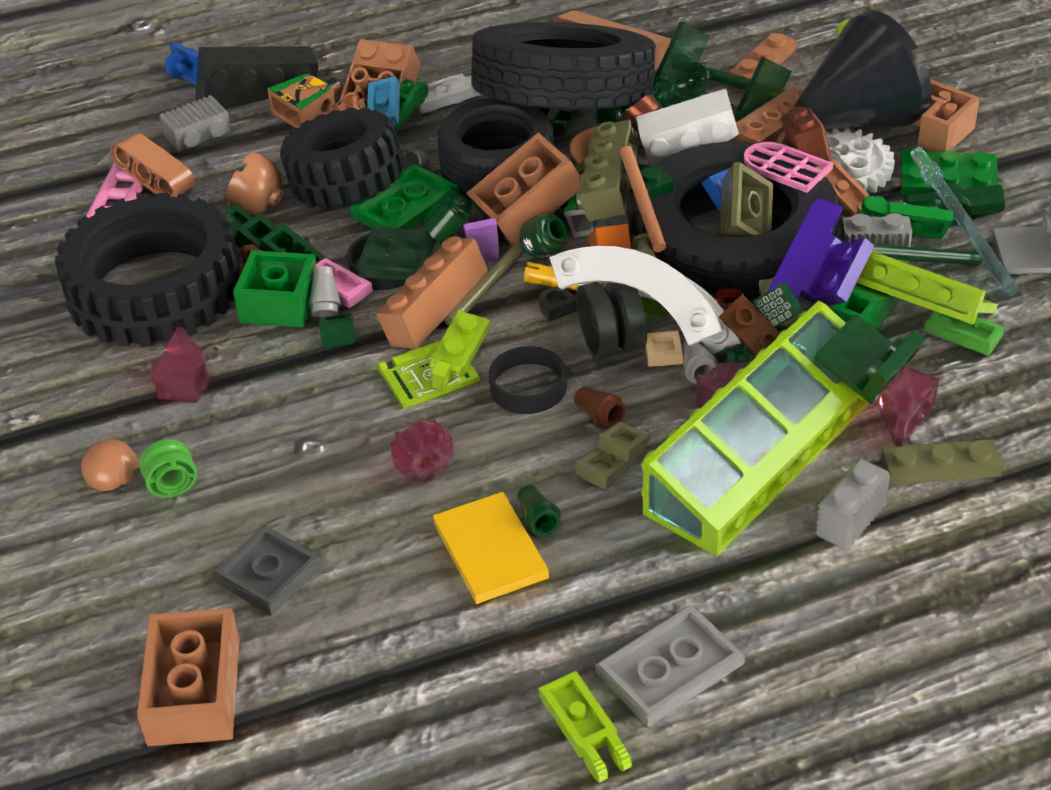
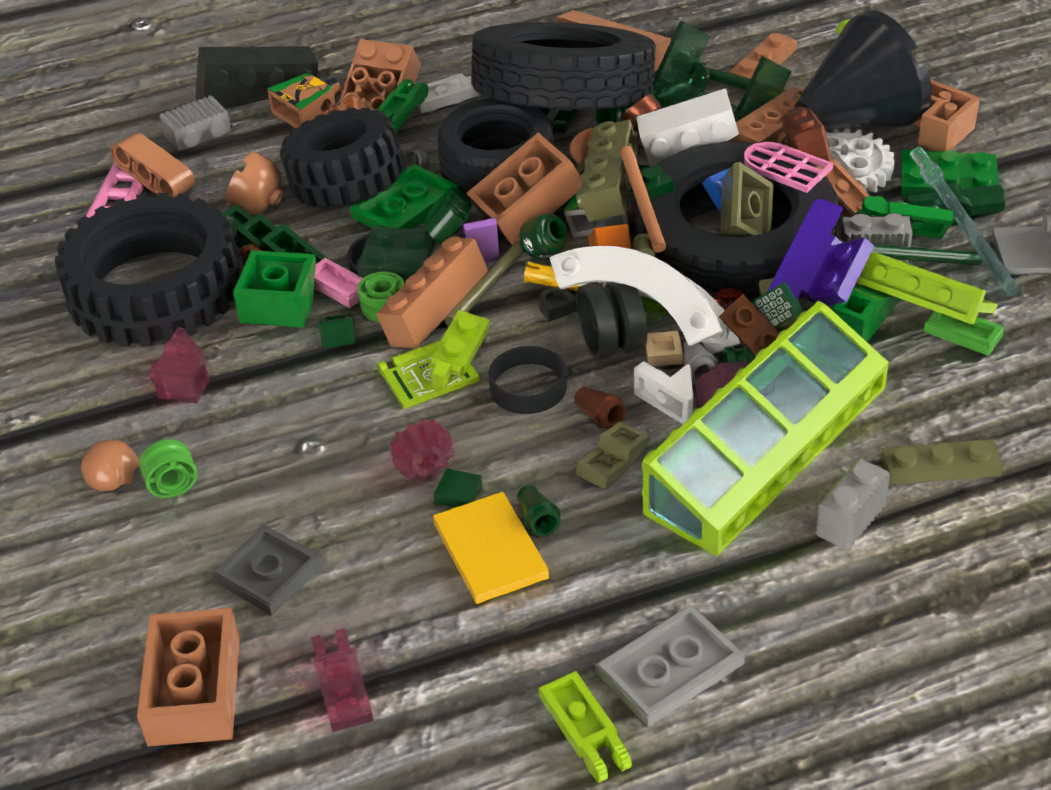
blue hips [165,42,198,86] -> none
light grey cone [308,266,341,318] -> none
dark azure plate [367,76,400,125] -> none
dark green bracket [814,315,927,404] -> none
clear pink slope [879,366,939,446] -> none
none -> clear pink hinge [311,628,374,733]
none -> bright green wheel [358,271,404,322]
none -> dark green tile [434,468,482,508]
none -> white slope [634,361,693,424]

